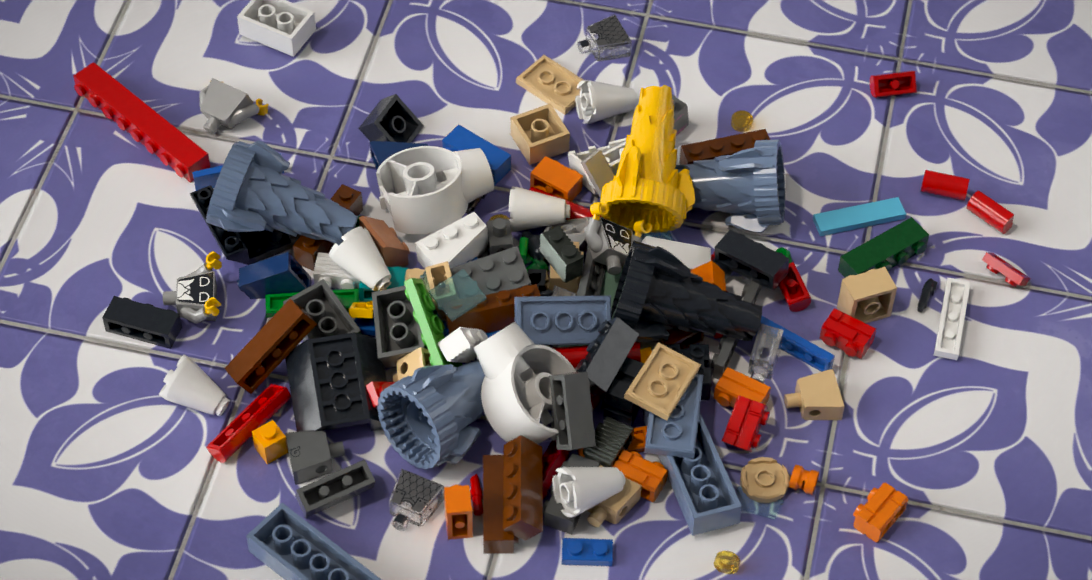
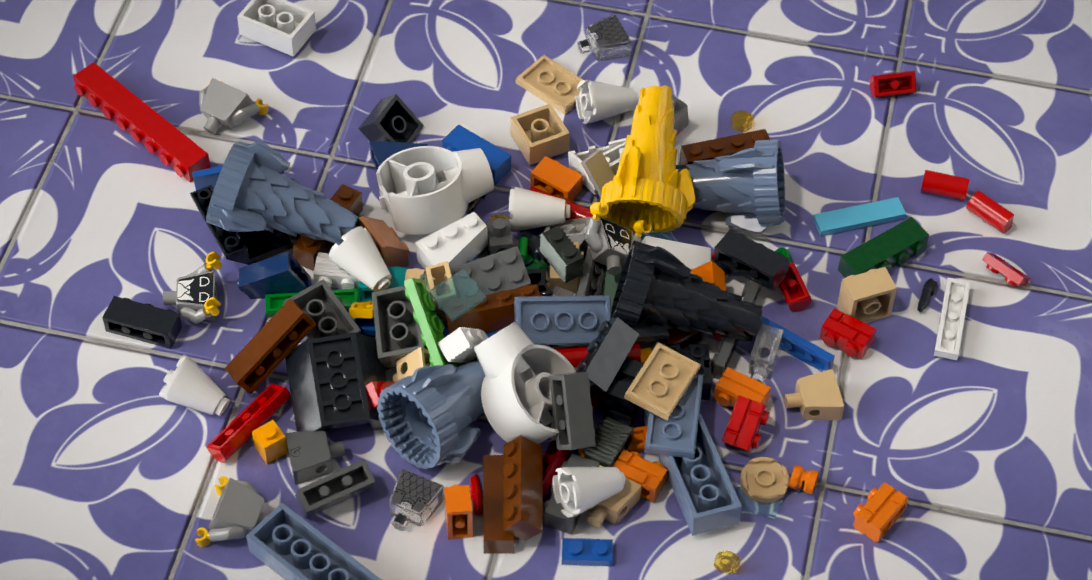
none -> light grey torso [195,476,268,547]

